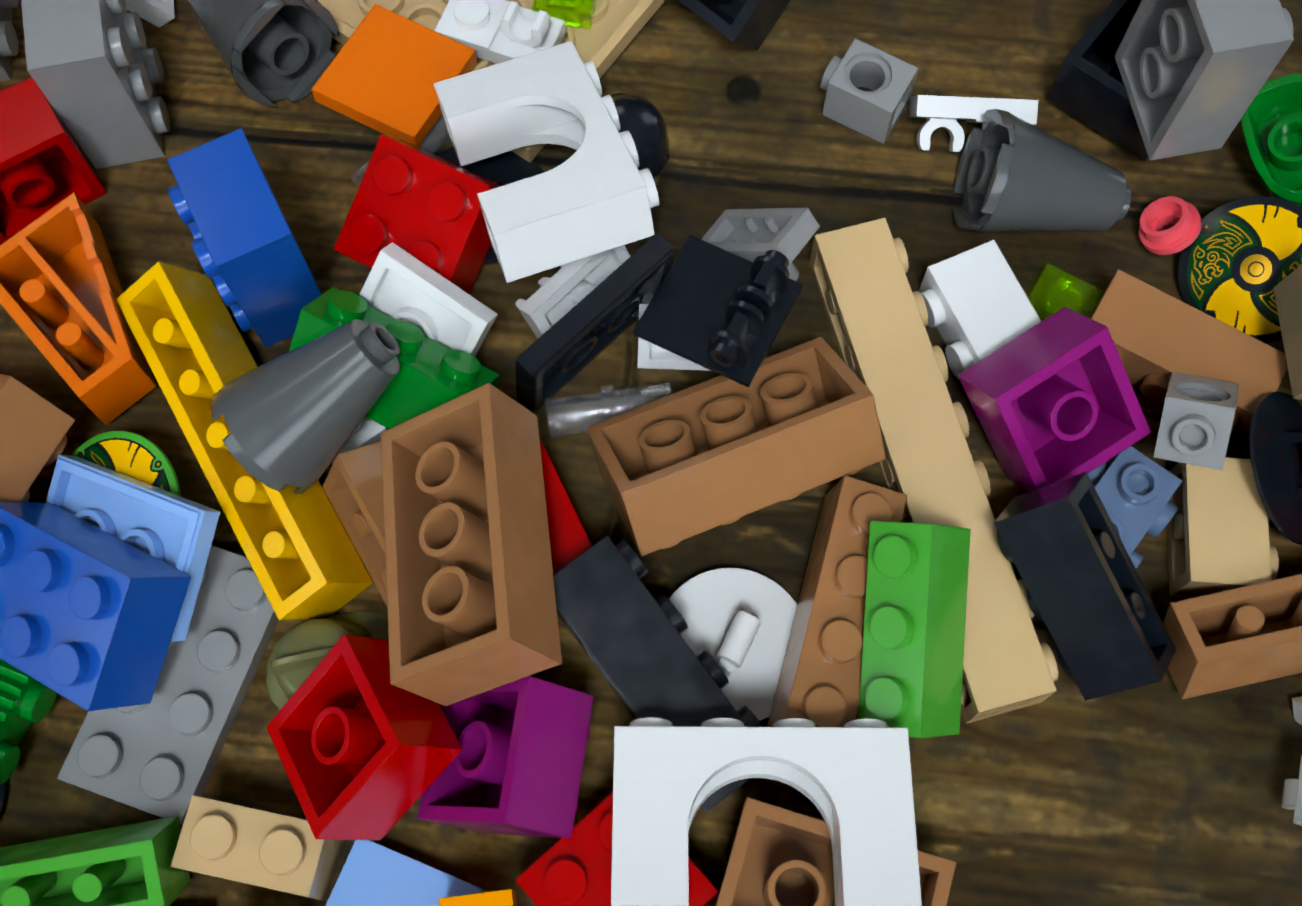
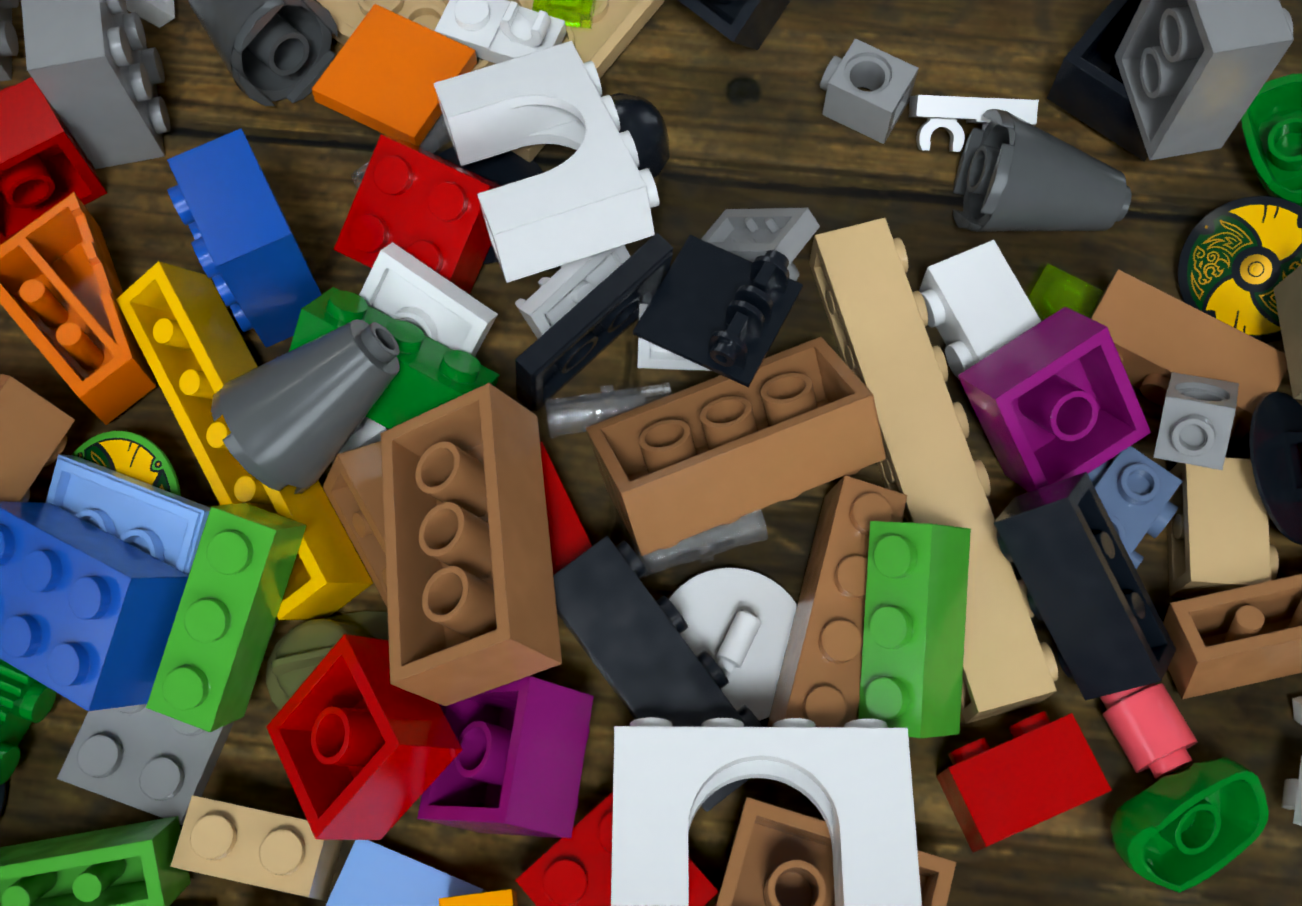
coral plate [1139,196,1202,255] -> none
none -> bright green brick [146,503,307,732]
none -> clear pin [633,509,768,577]
none -> red brick [936,711,1112,853]
none -> coral brick [1100,683,1198,779]
none -> green piece [1110,757,1269,893]

